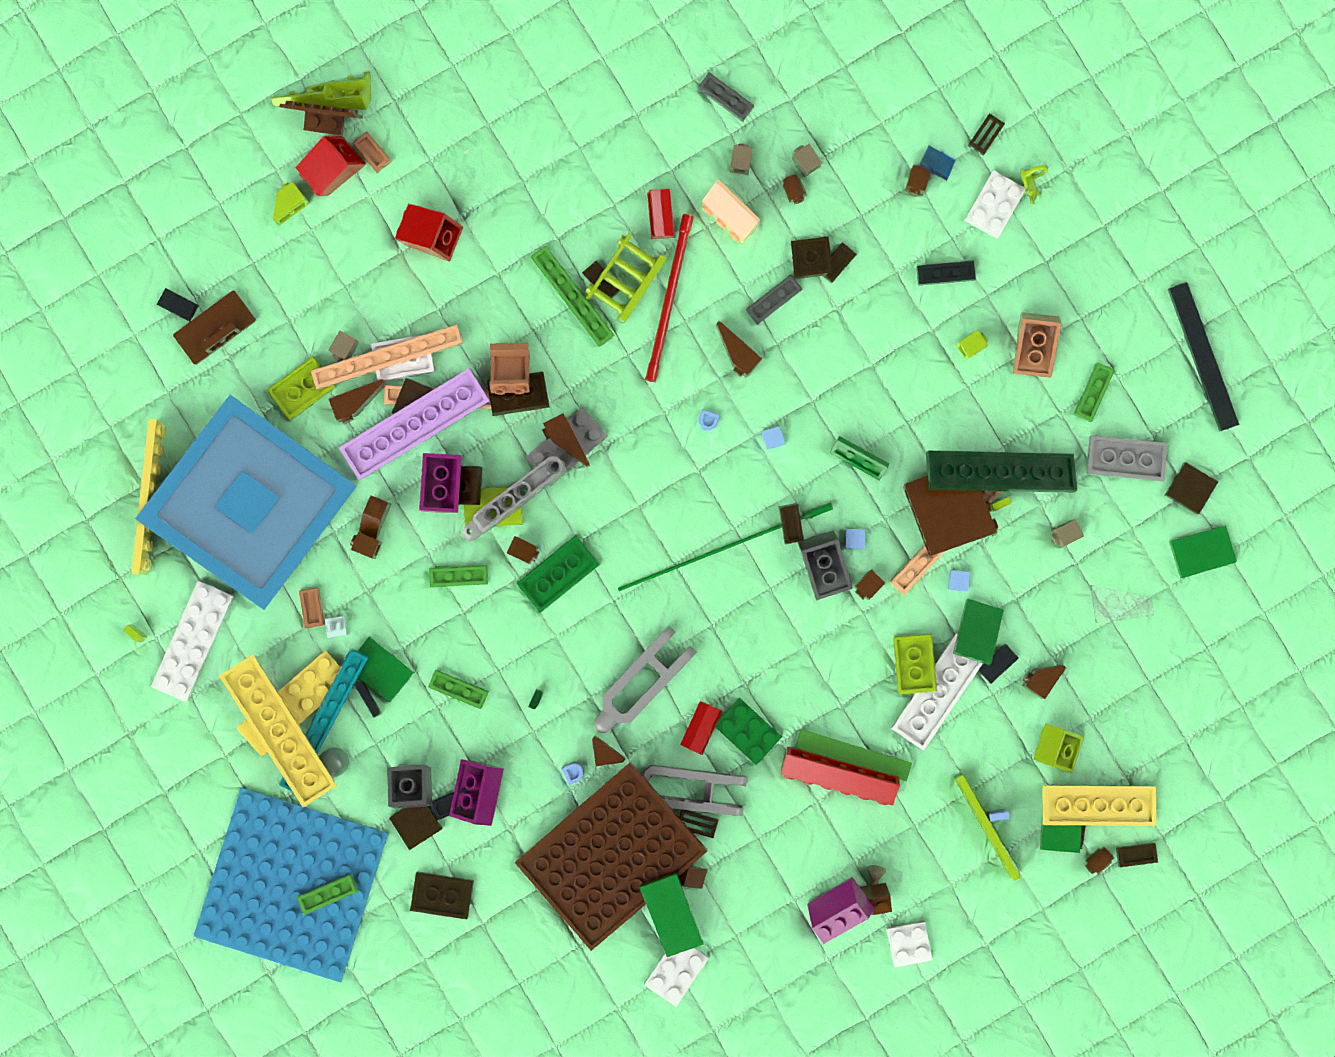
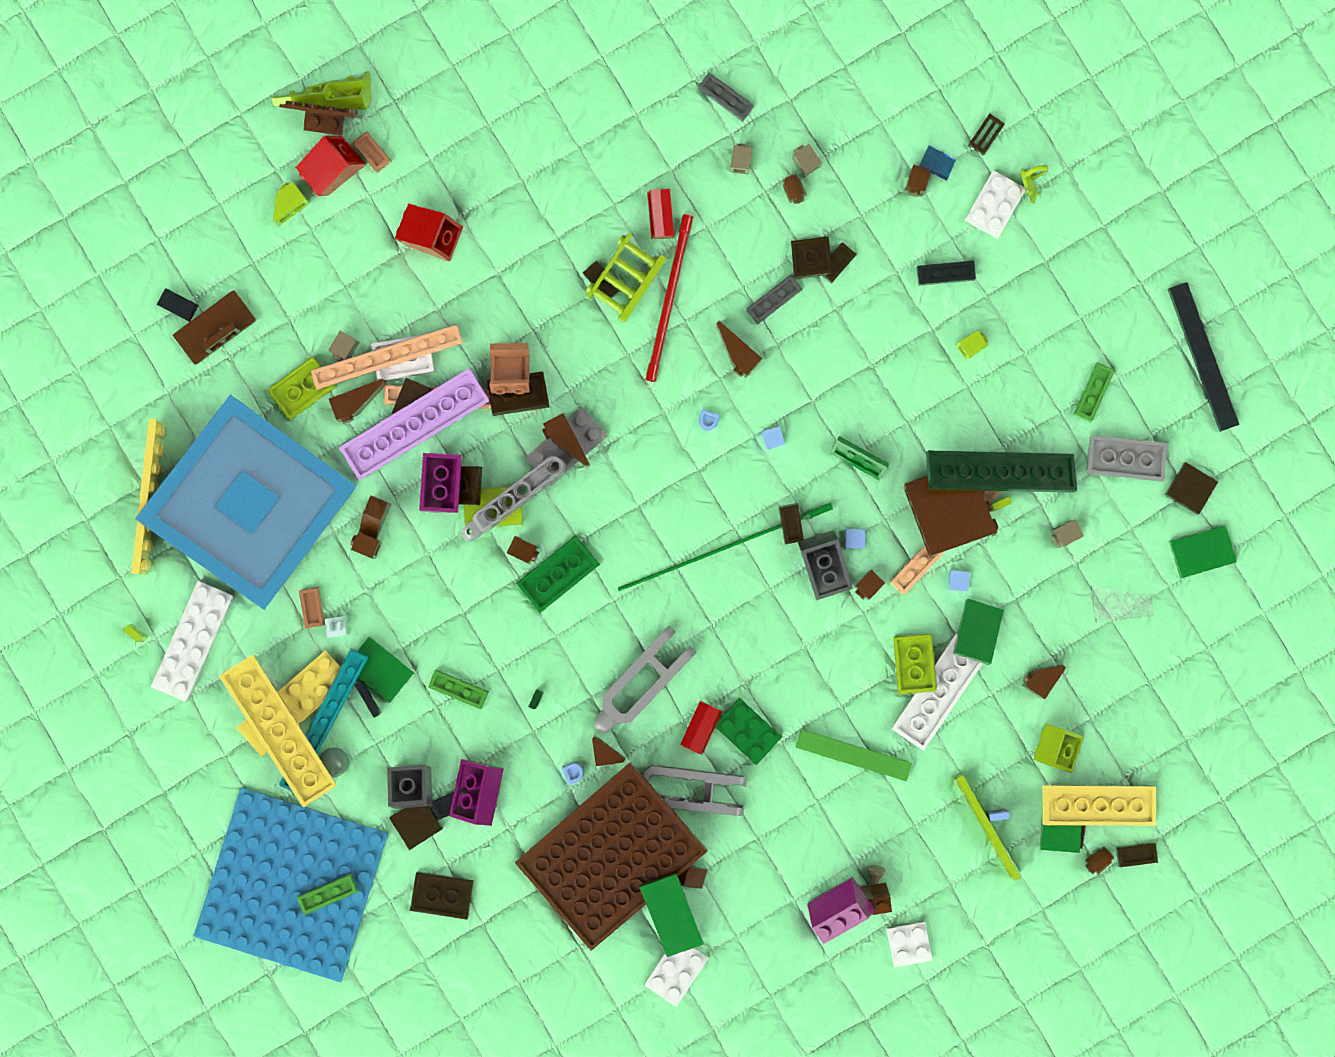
bright green tile [429,565,488,587] -> none
bright green tile [531,245,614,348] -> none
dark brown tile [679,809,719,838] -> none
light nougat slope [702,180,760,244] -> none
brick [781,746,900,806] -> none
black tile [978,644,1019,684] -> none
nougat slope [1013,312,1061,378] -> none

